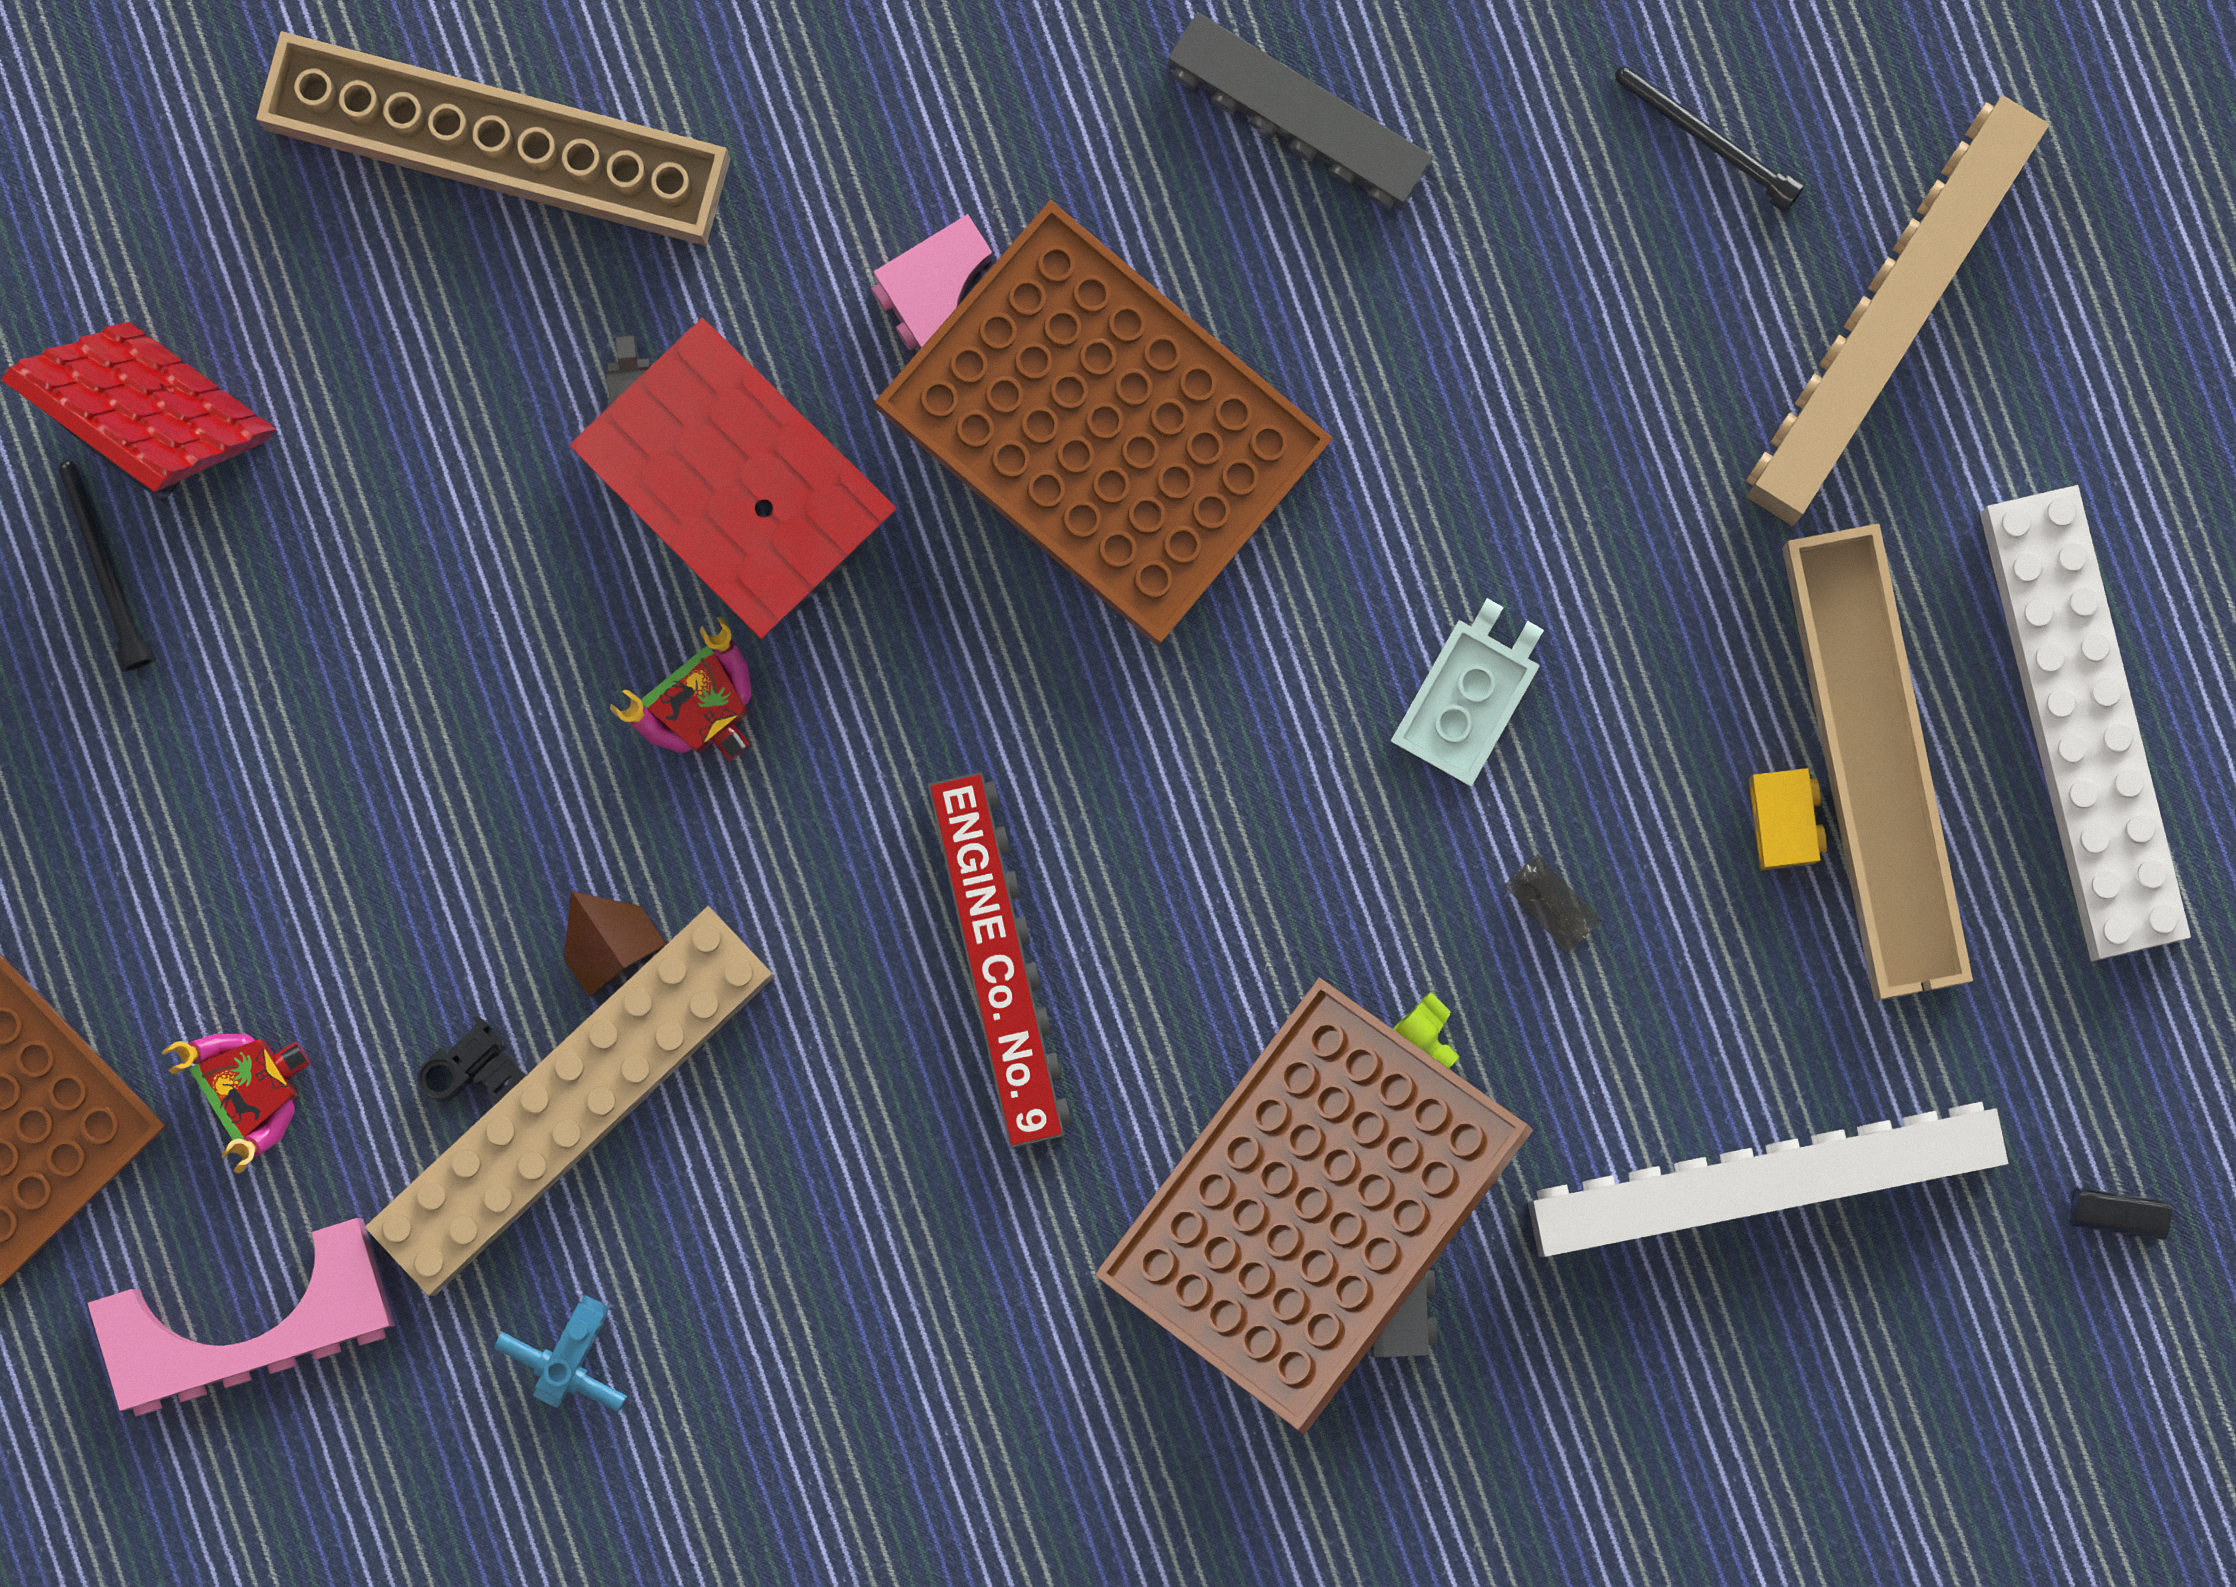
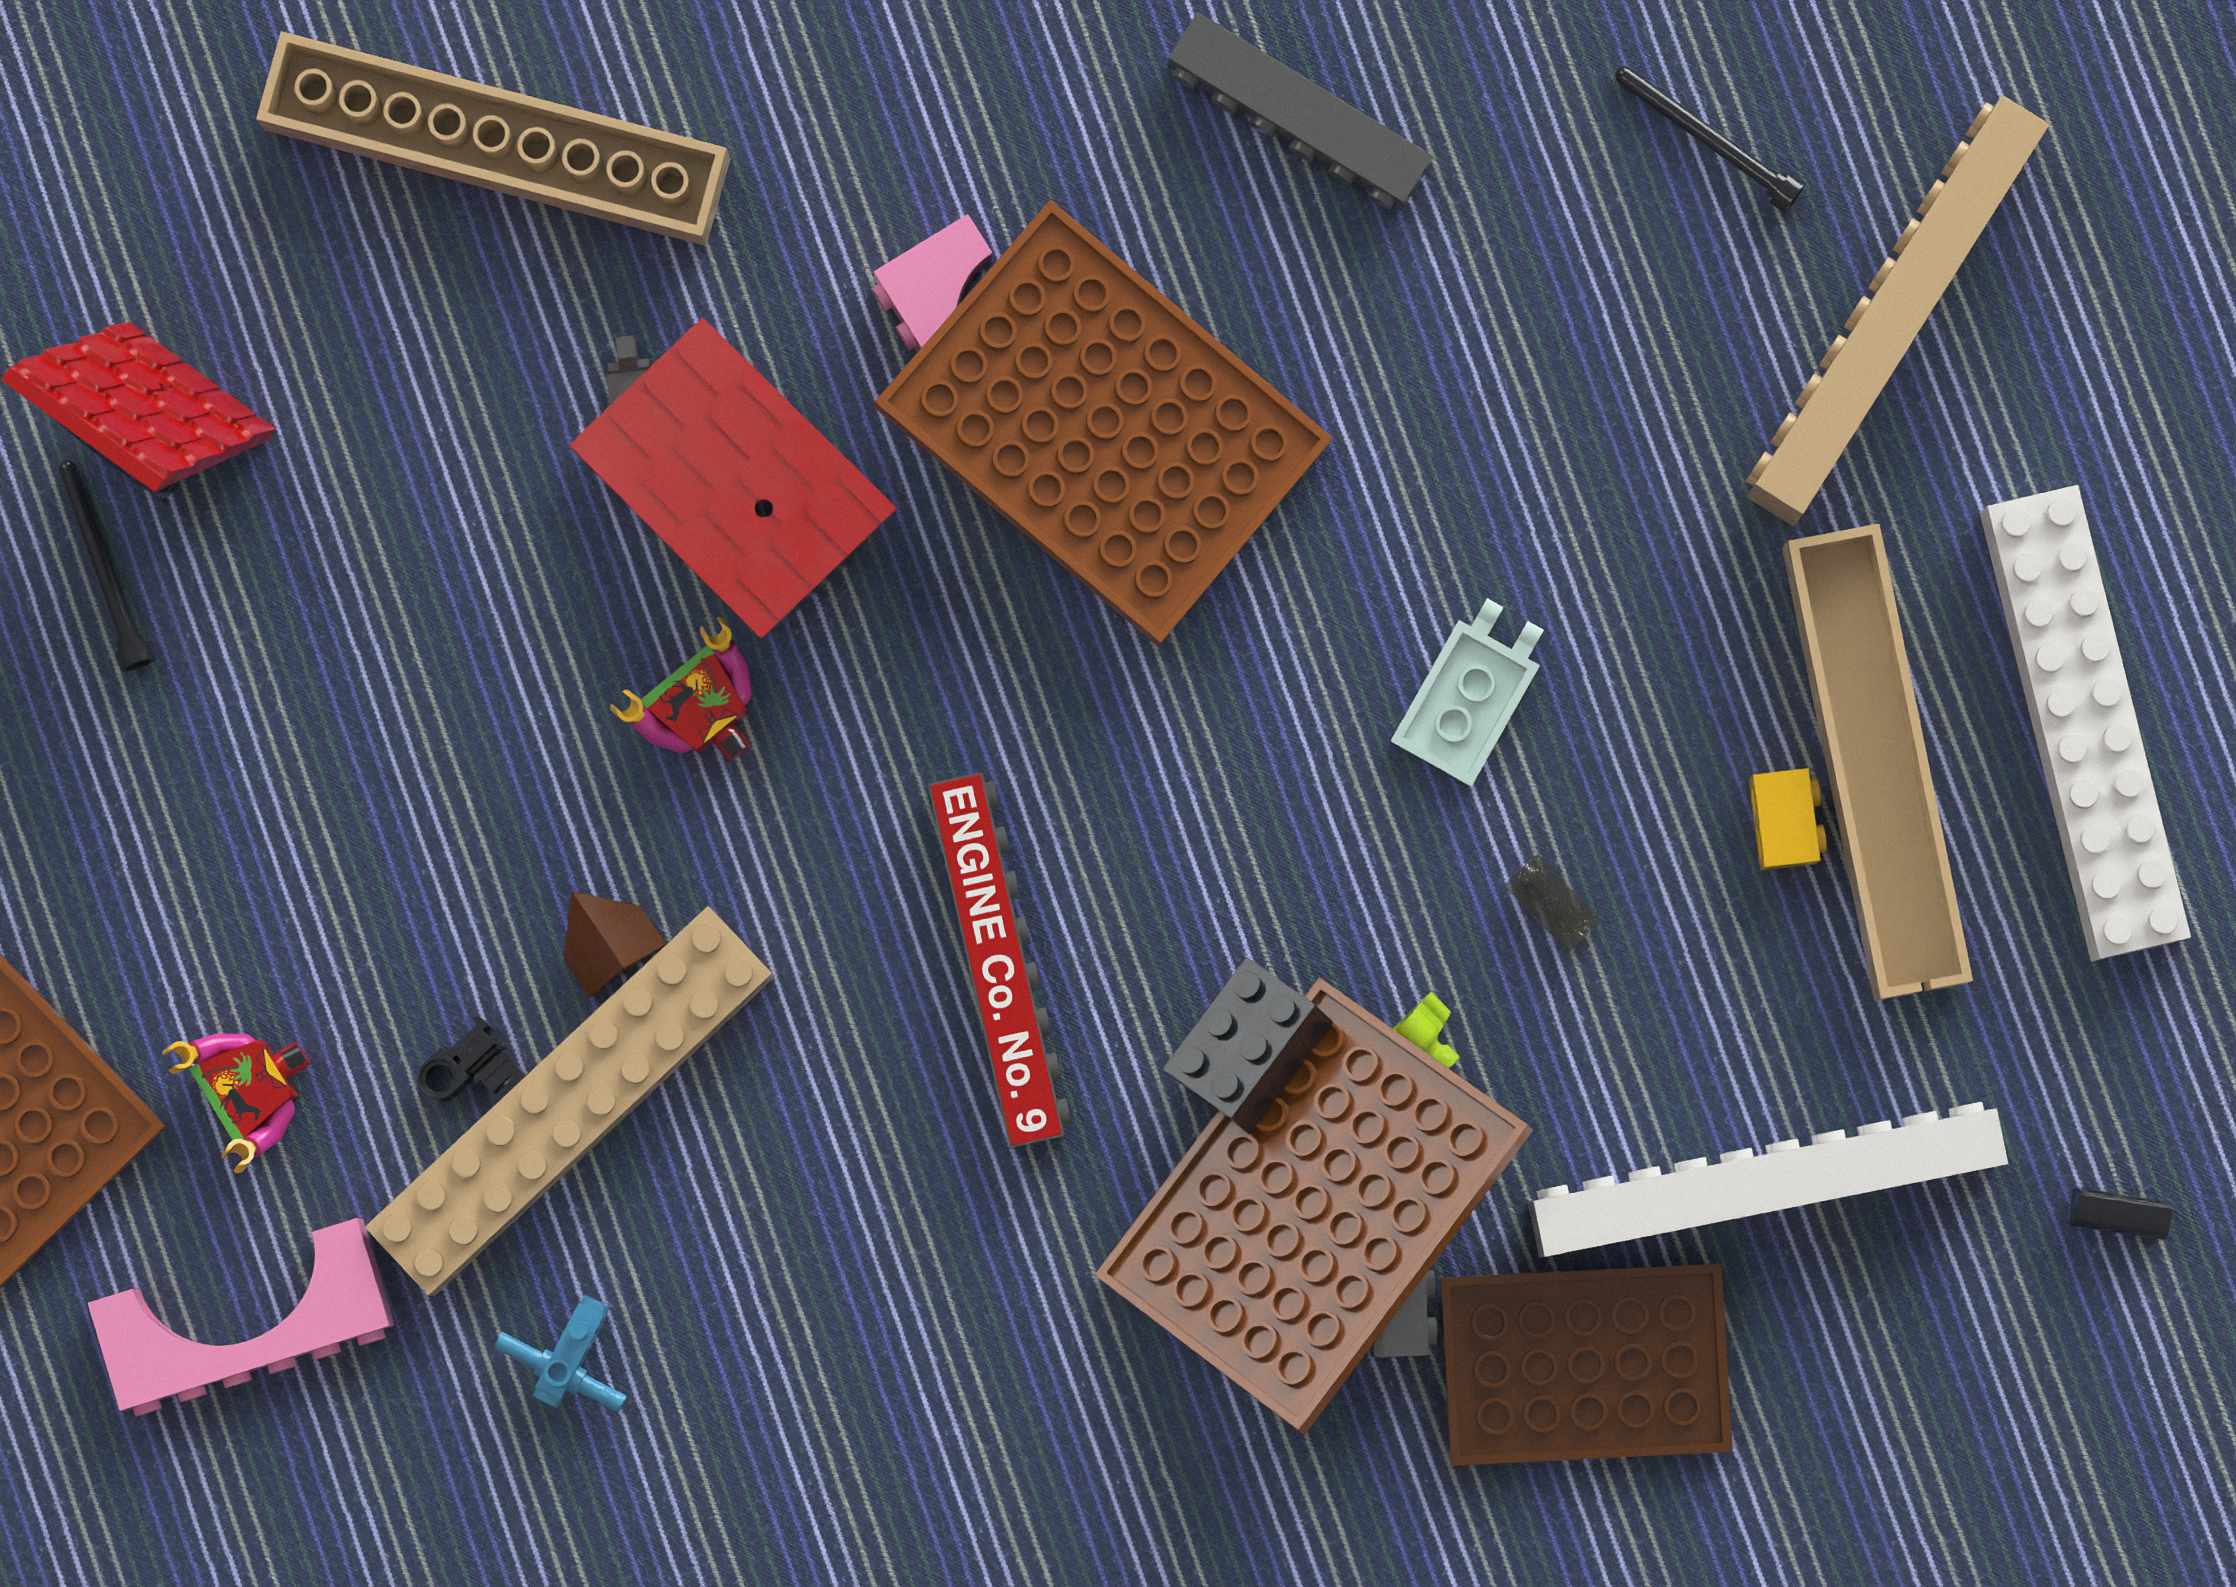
none -> brick [1163,957,1333,1134]
none -> reddish brown plate [1440,1264,1733,1466]

